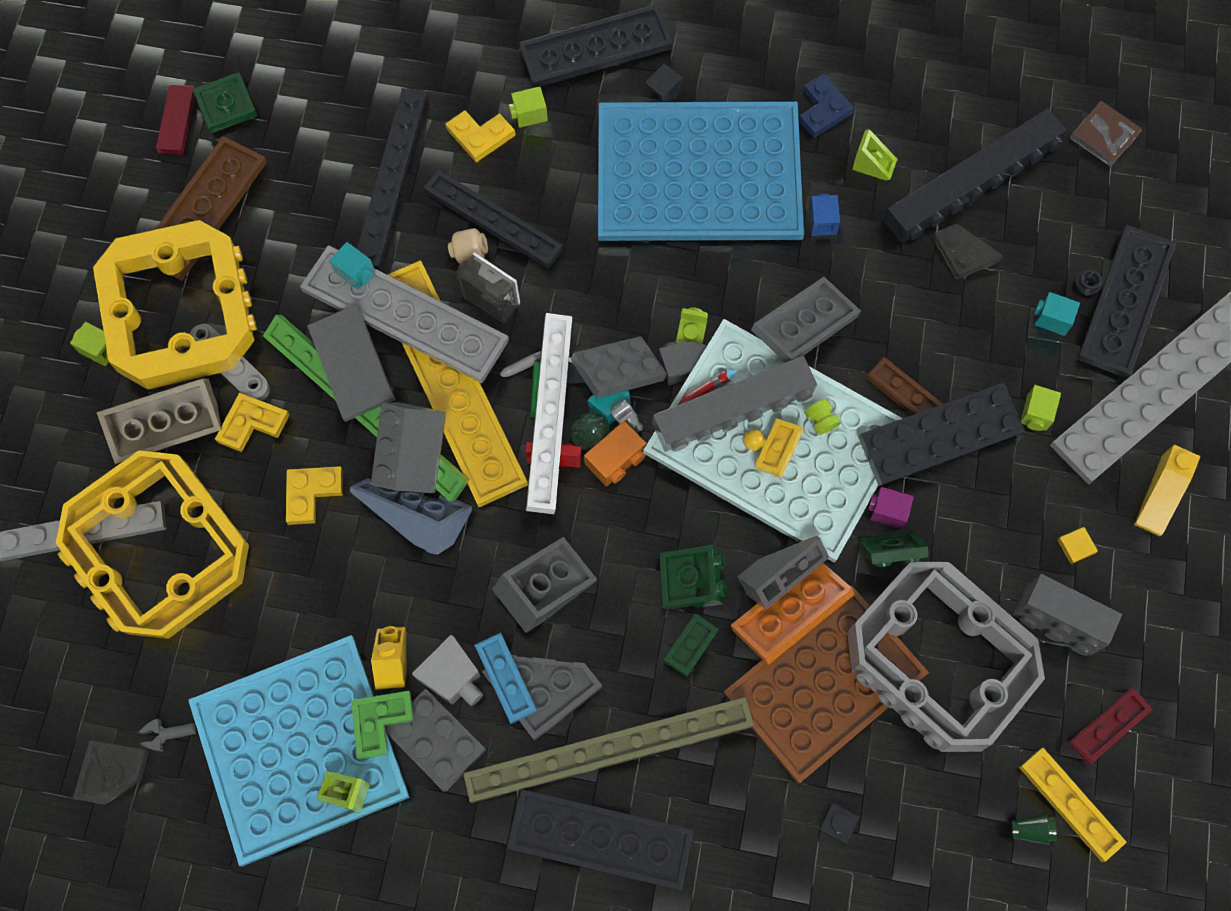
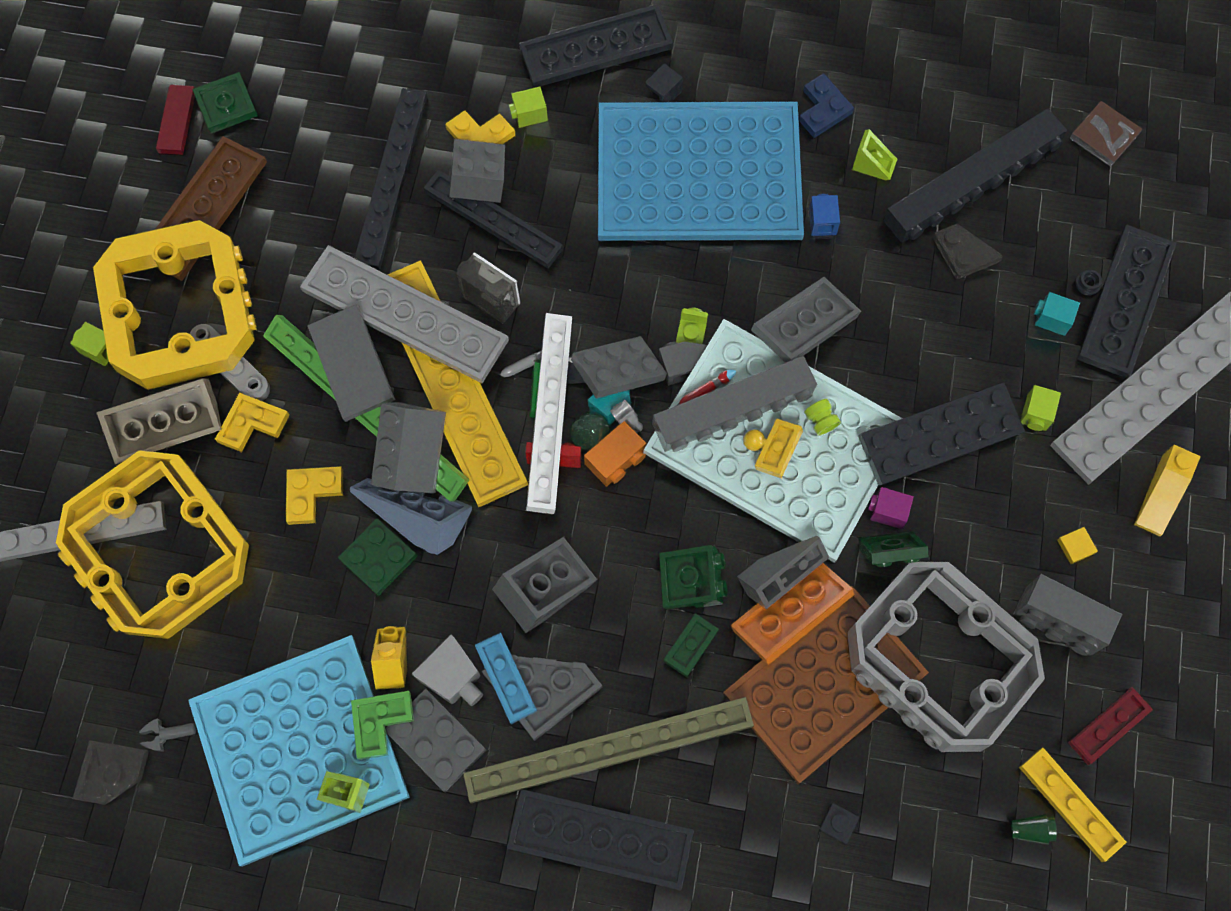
teal brick [329,242,375,290] -> none
tan head [448,228,488,265] -> none
reddish brown tile [866,357,943,415] -> none
none -> dark green plate [338,518,417,596]
none -> dark grey brick [449,139,505,203]

